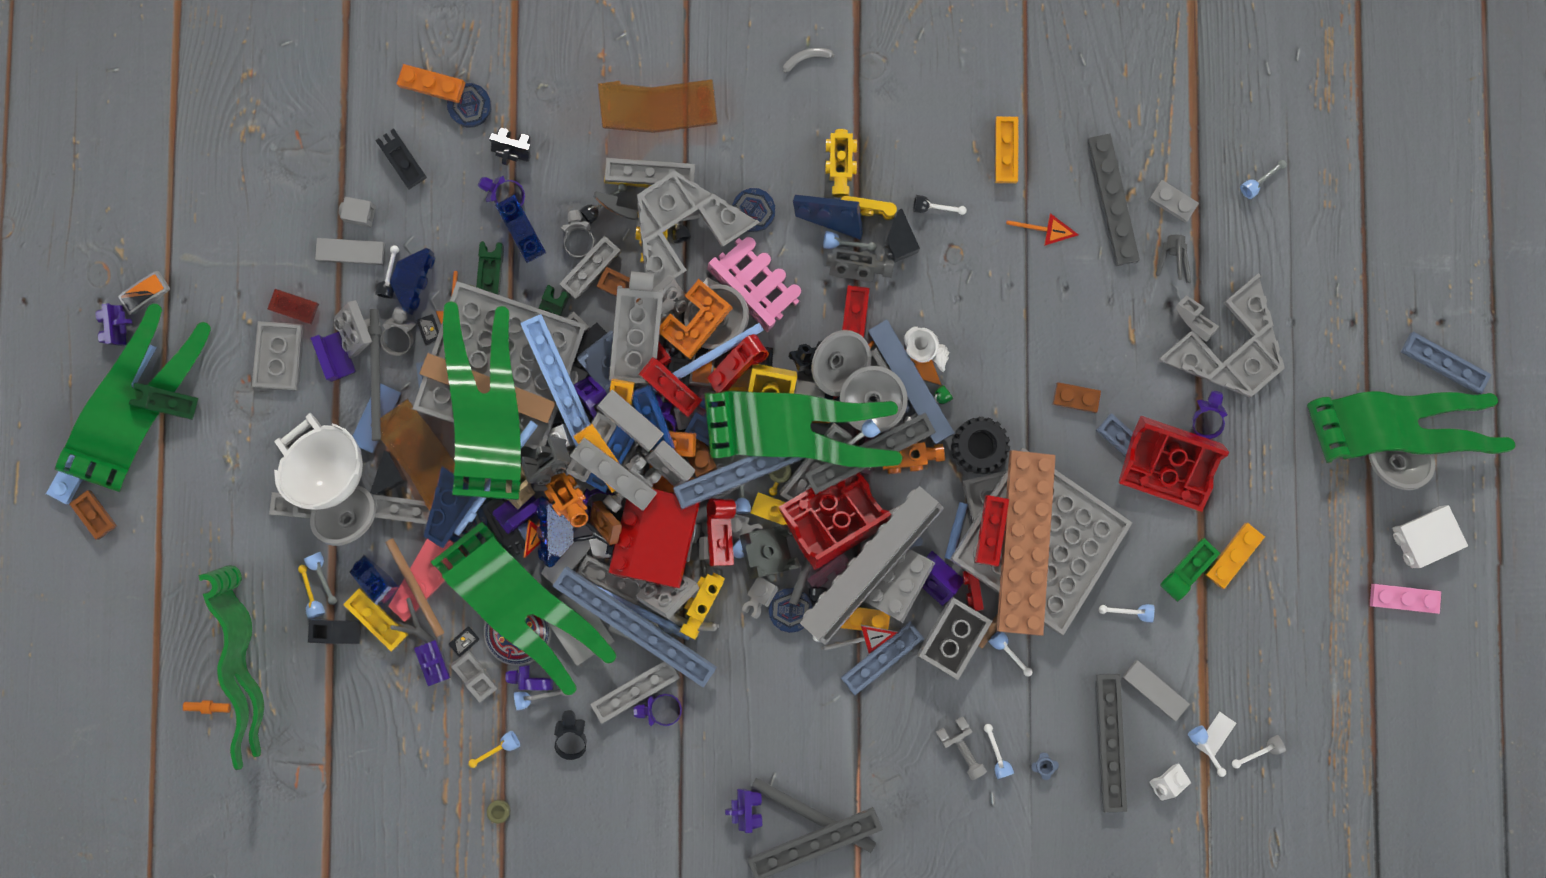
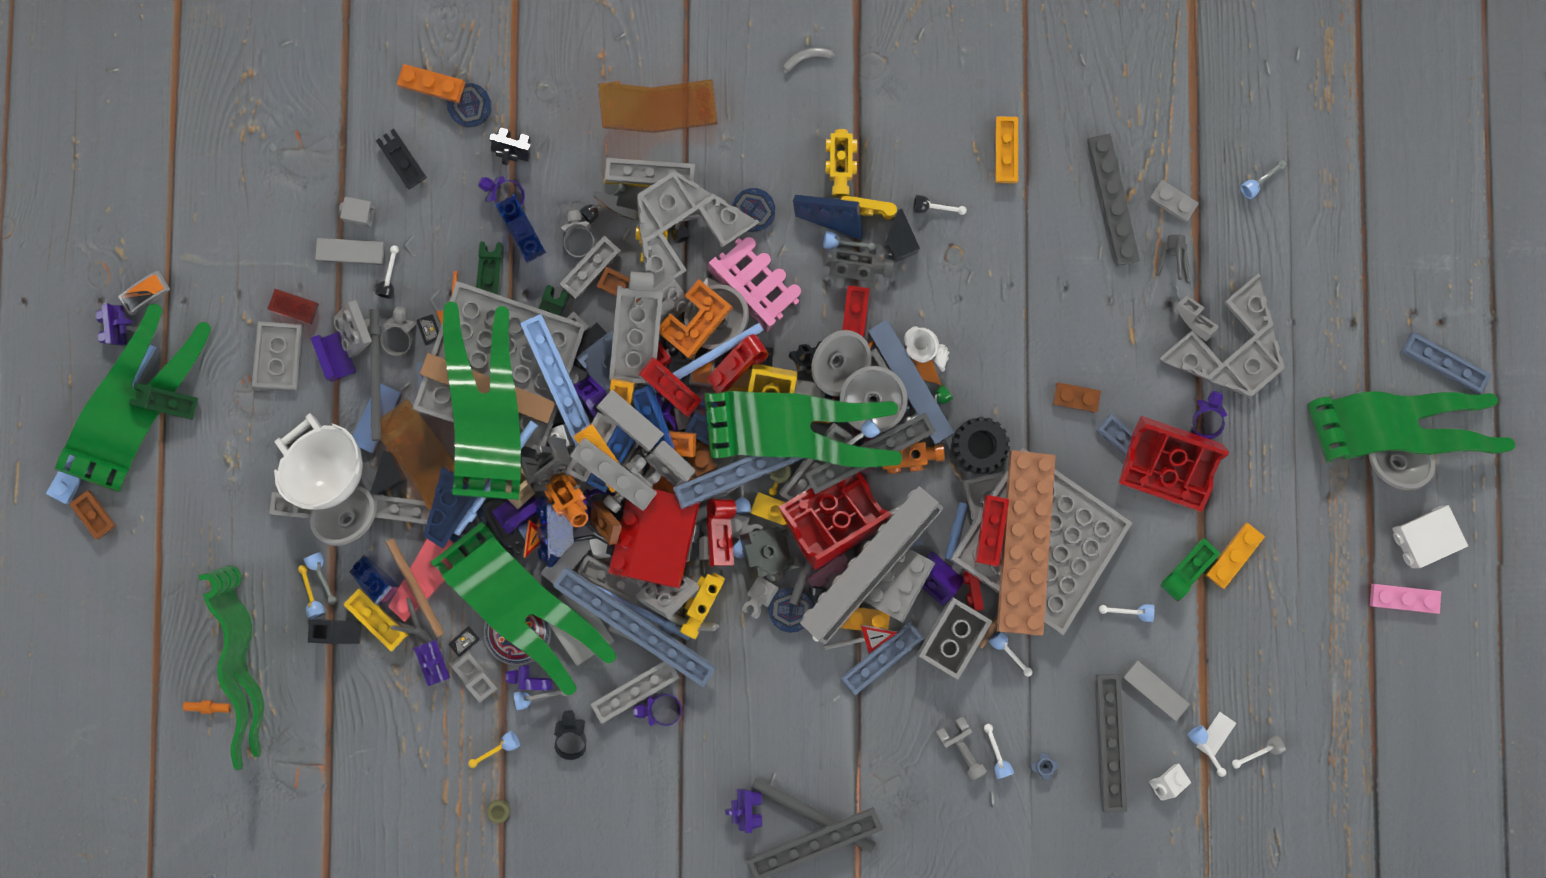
clear blue slope [390,248,435,315] -> none
piece [1006,213,1079,246] -> none

